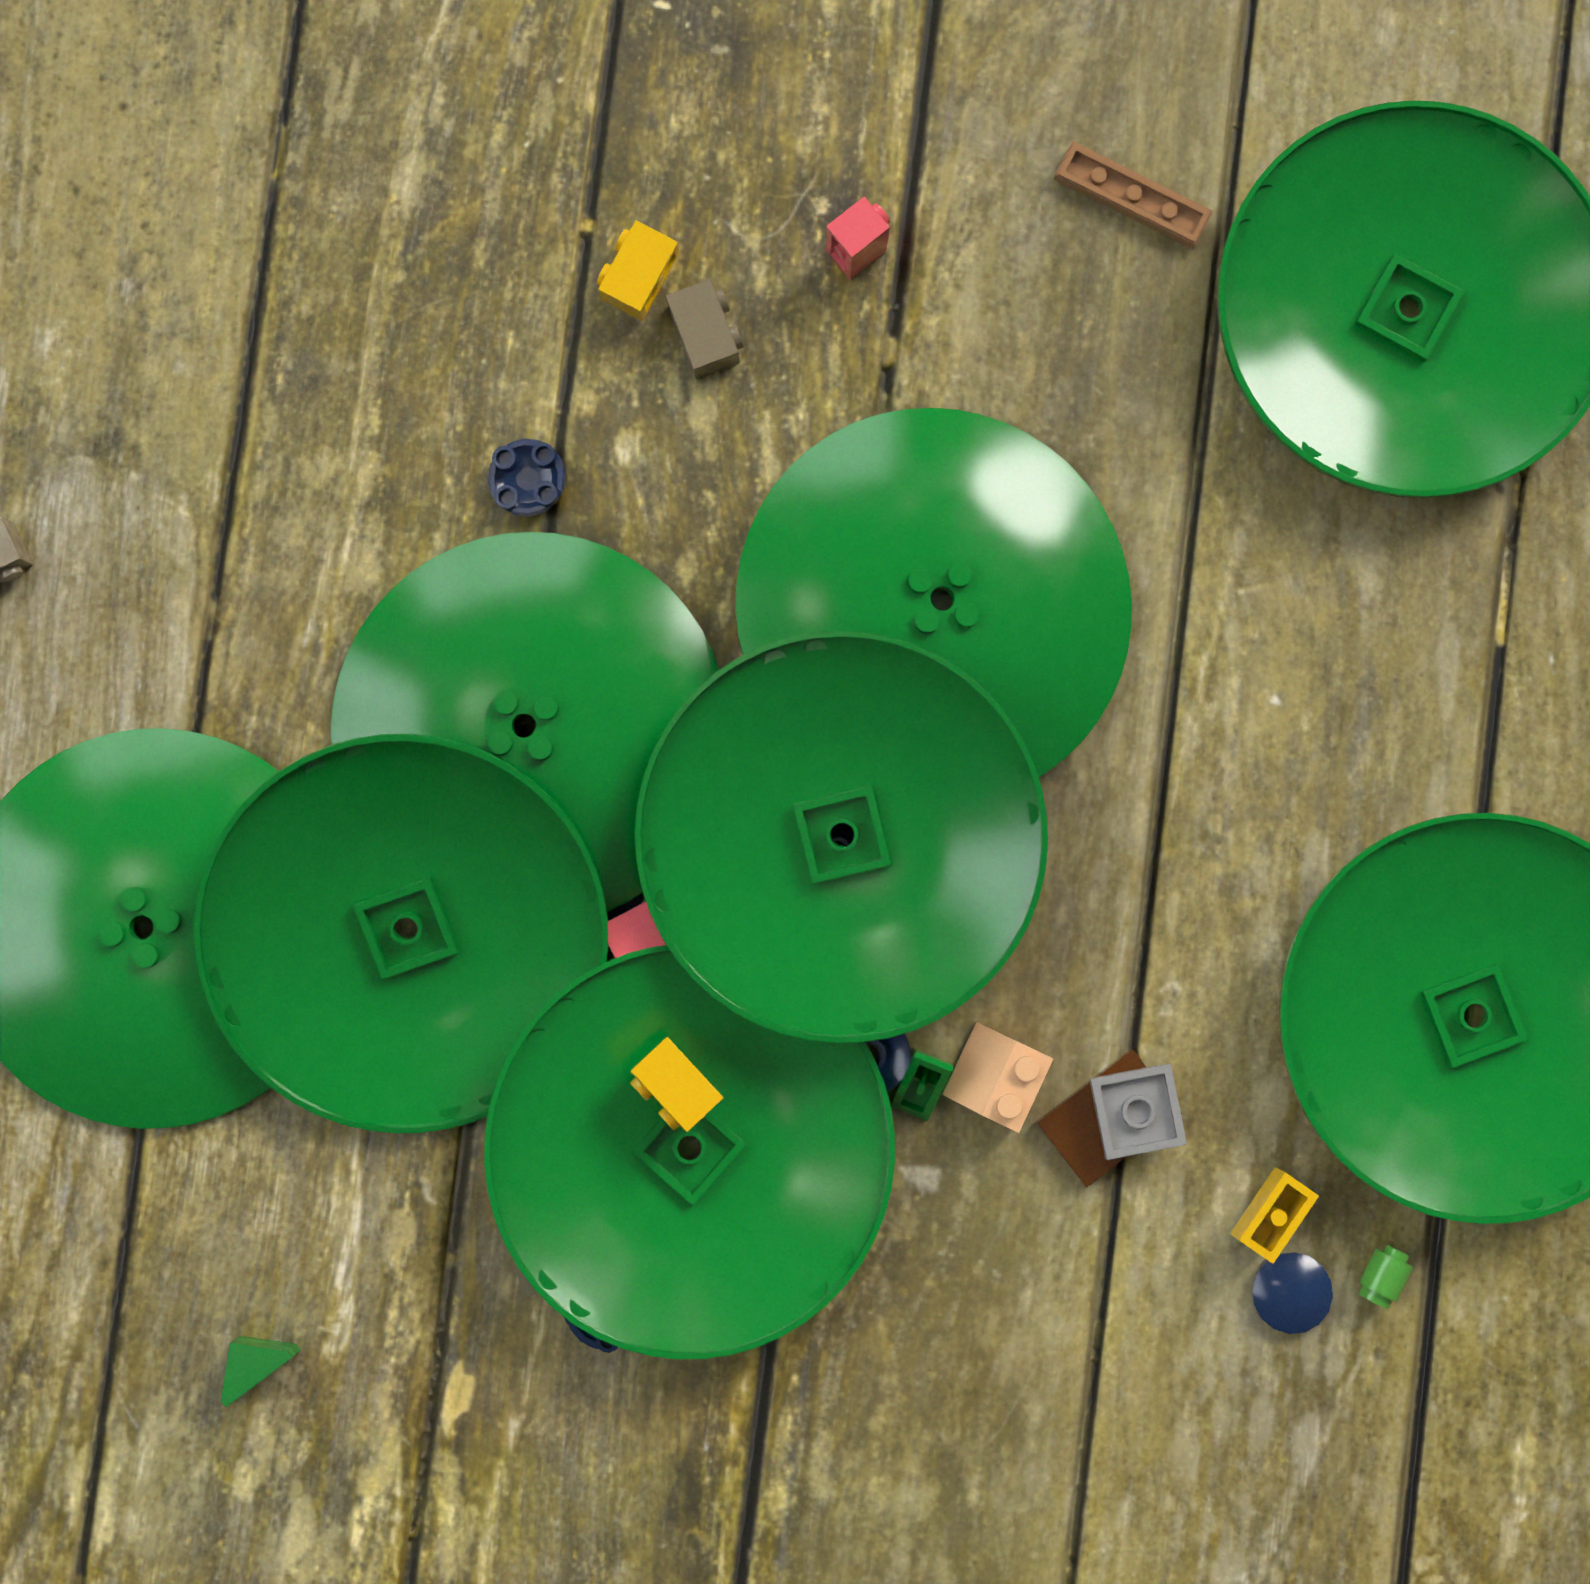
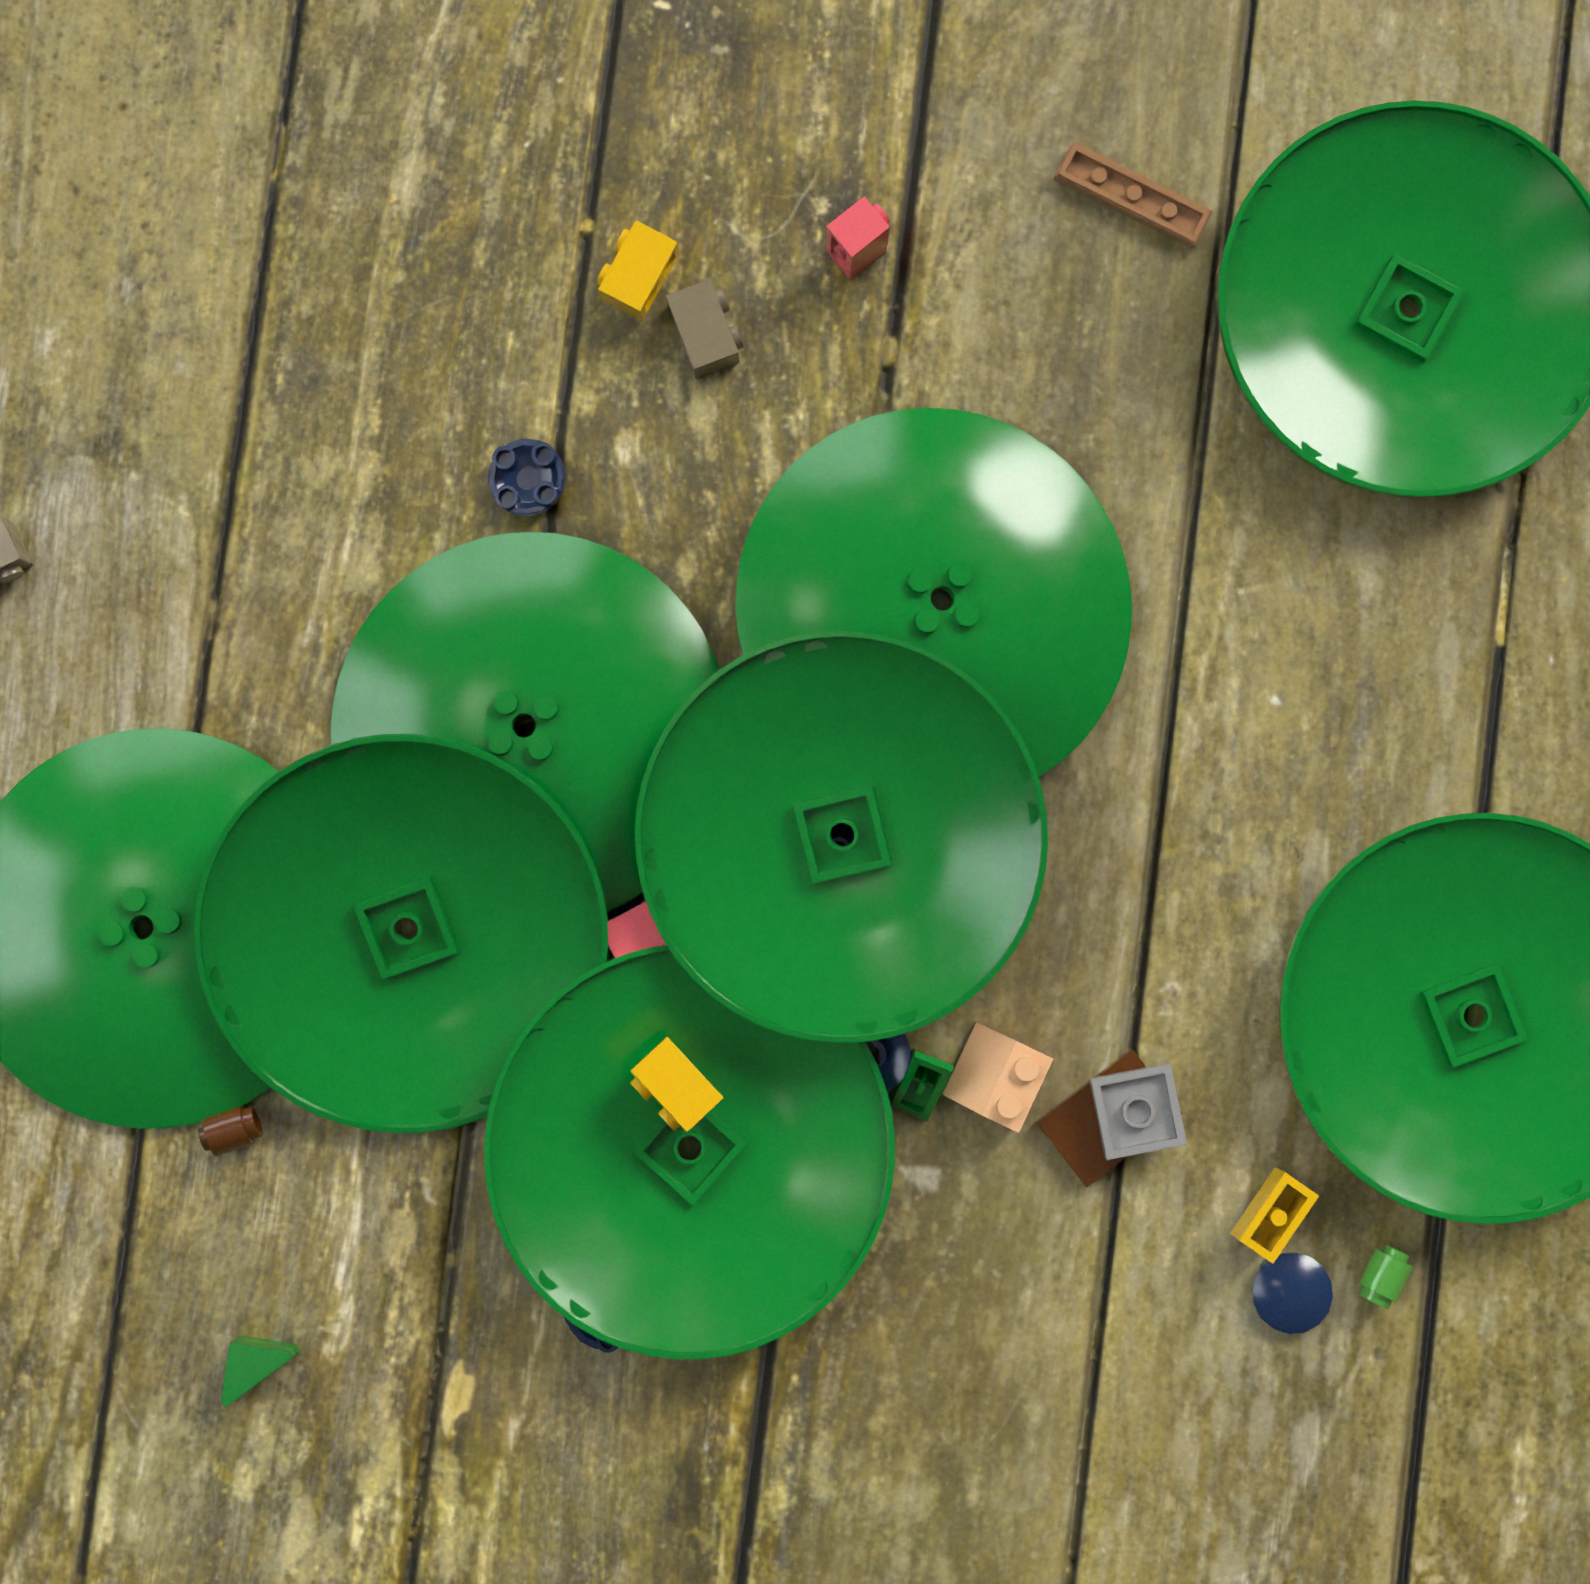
none -> reddish brown brick [198,1106,263,1157]

